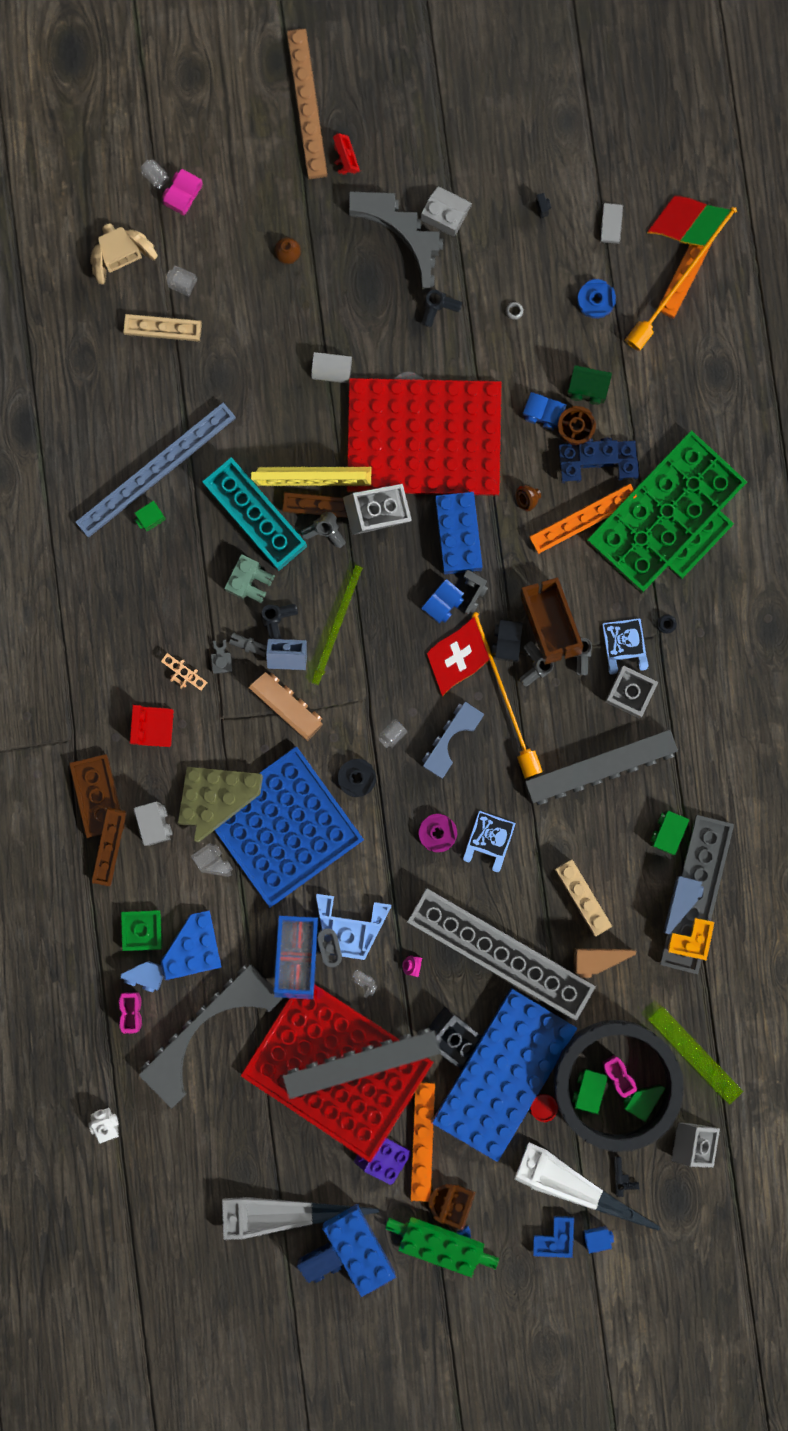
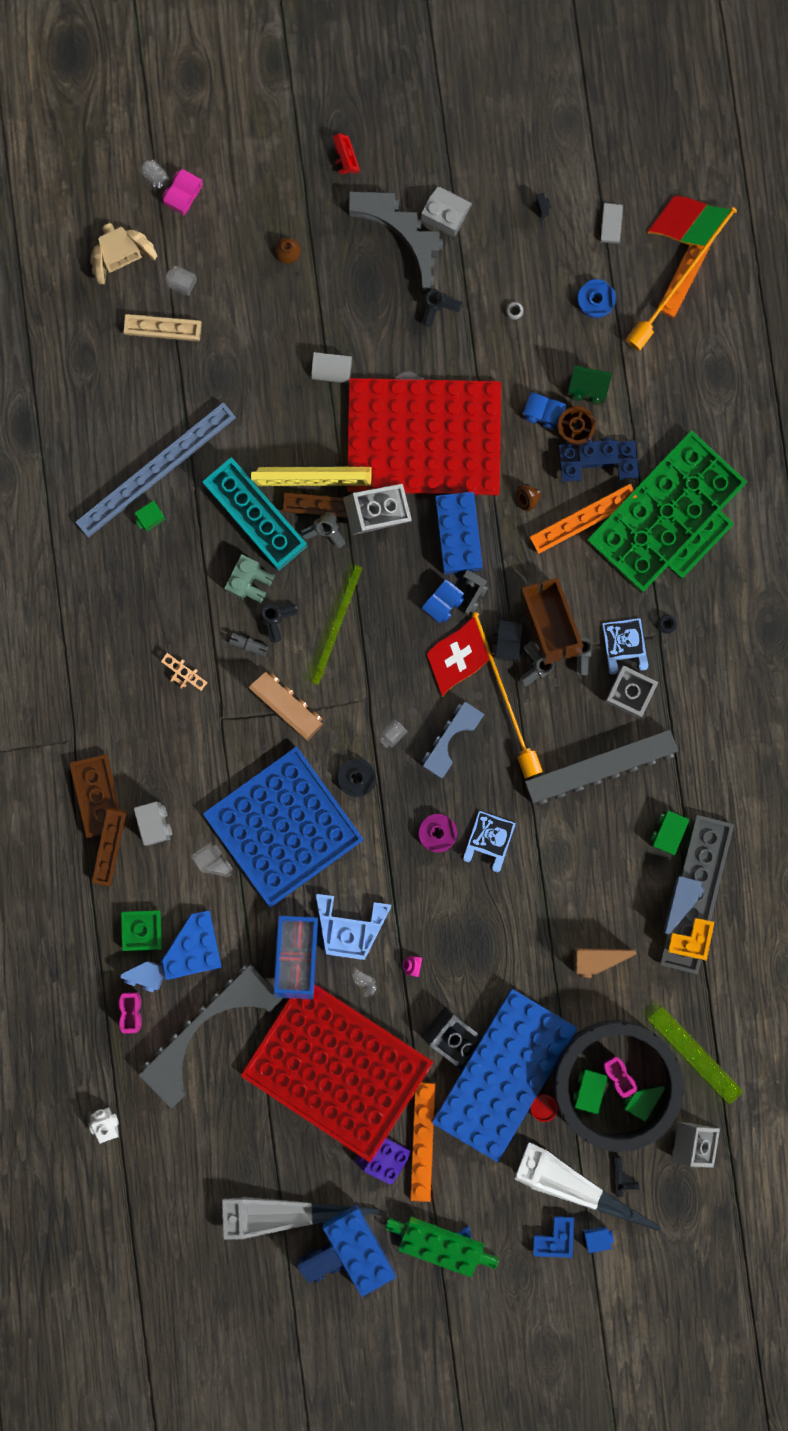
red bracket [130,705,174,747] -> none
olive wing [178,767,263,843] -> none
dark grey plate [211,640,233,674] -> none
sand blue brick [266,639,307,670] -> none
dark grey brick [283,1028,441,1099] -> none
medium nougat plate [287,29,327,179] -> none
dark grey plate [318,928,342,967] -> none
light grey brick [407,888,596,1020] -> none
reddish brown slope [429,1184,476,1230] -> none
tan brick [554,859,612,936] -> none

